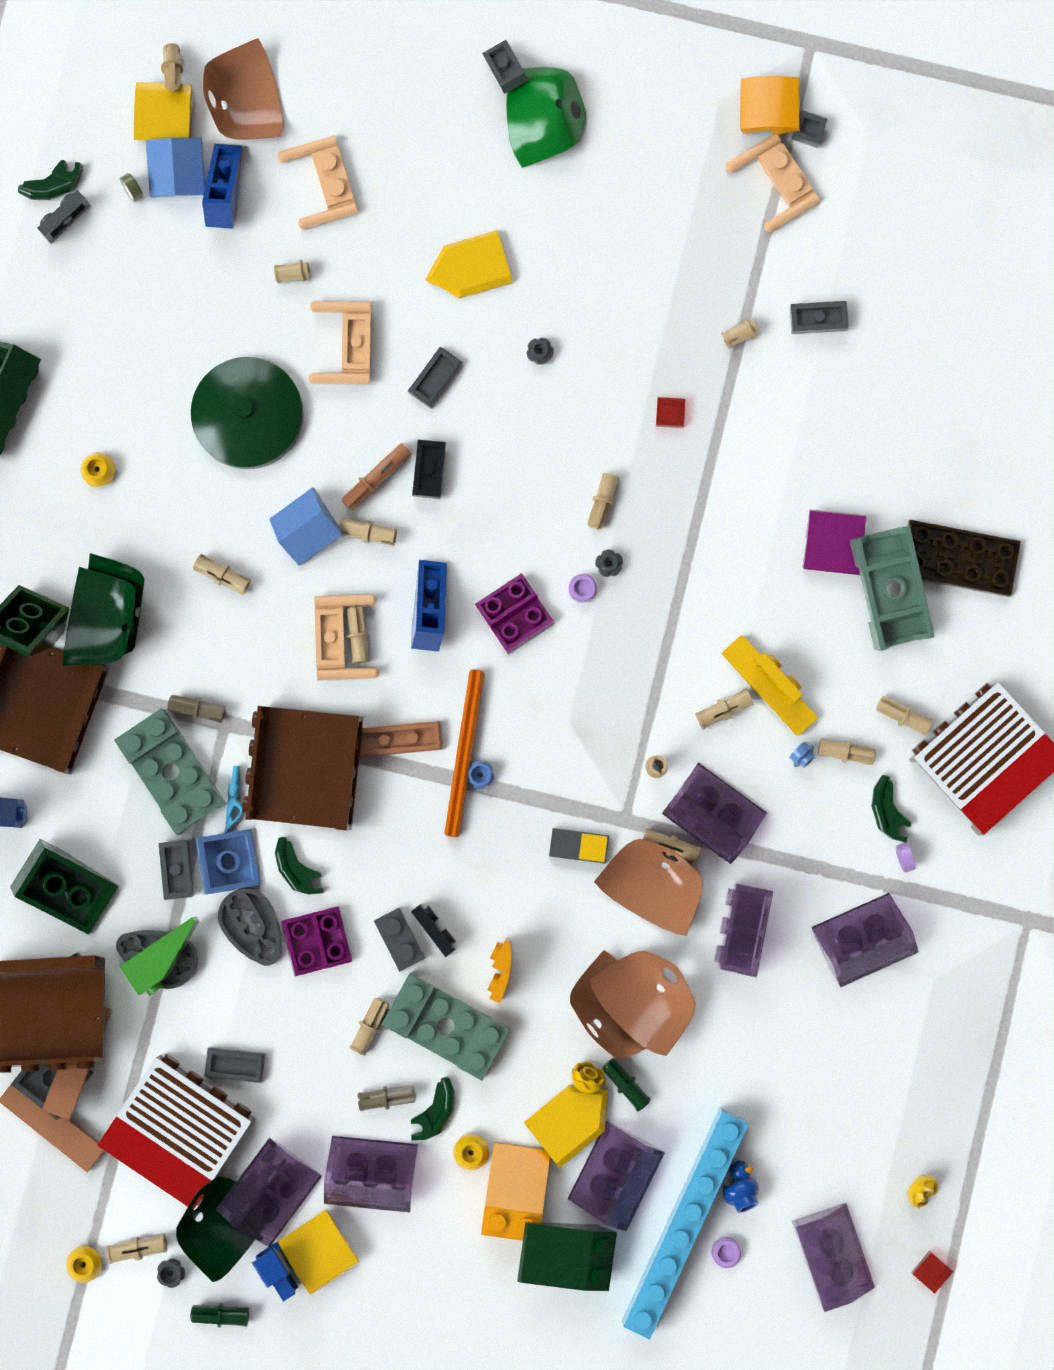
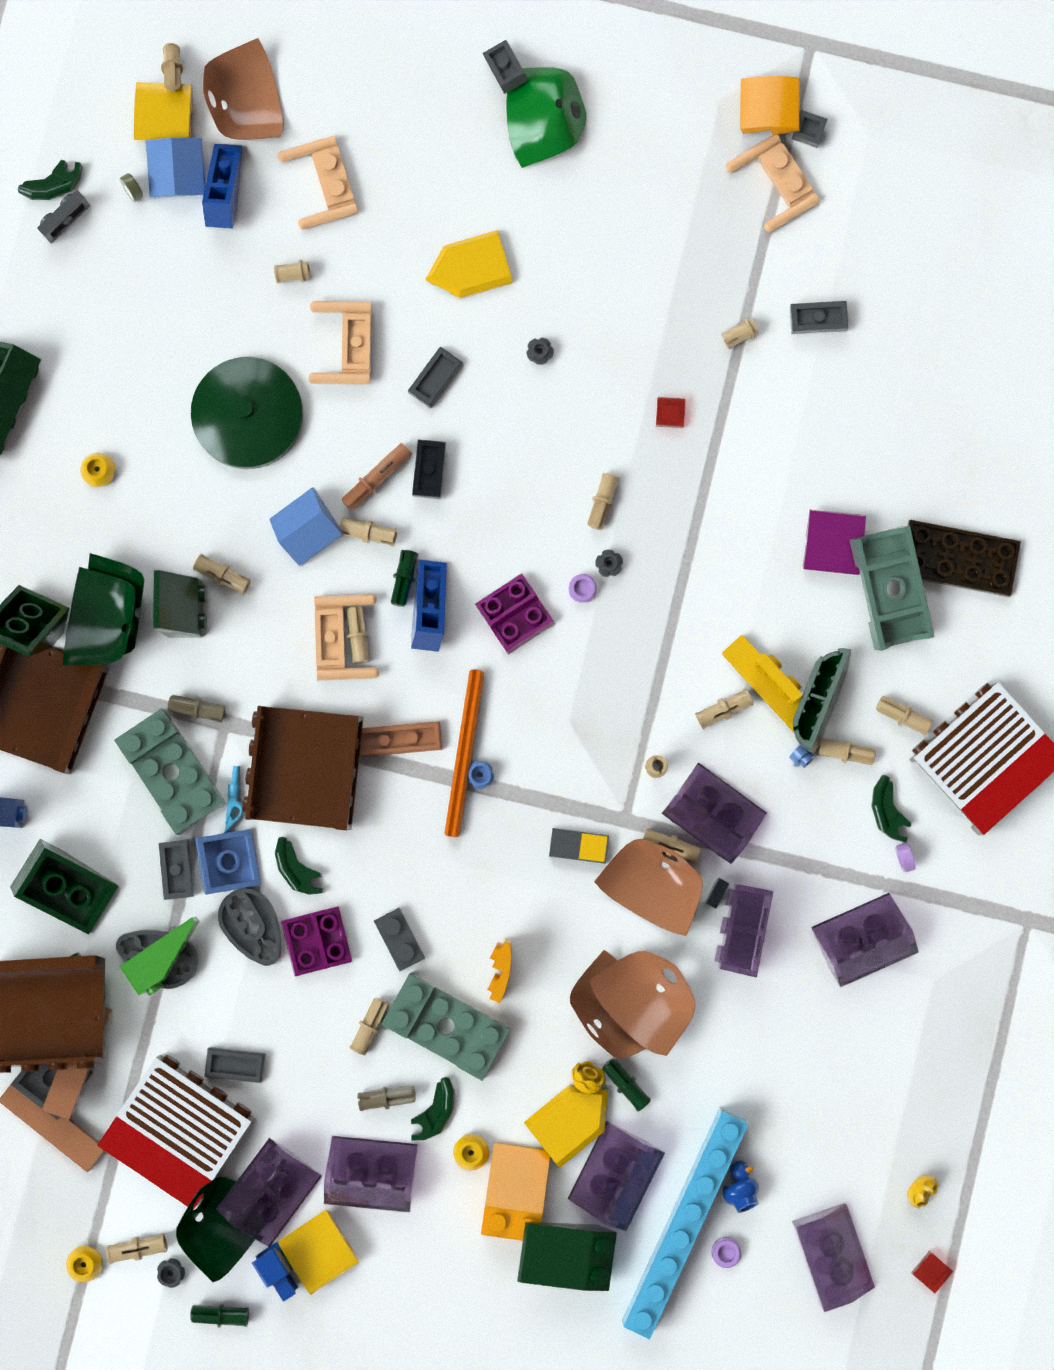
black plate [411,904,456,958] -> none
none -> dark green slope [153,570,207,638]
none -> dark green axle [391,550,419,607]
none -> black tile [704,878,729,909]
none -> brick [793,648,851,753]

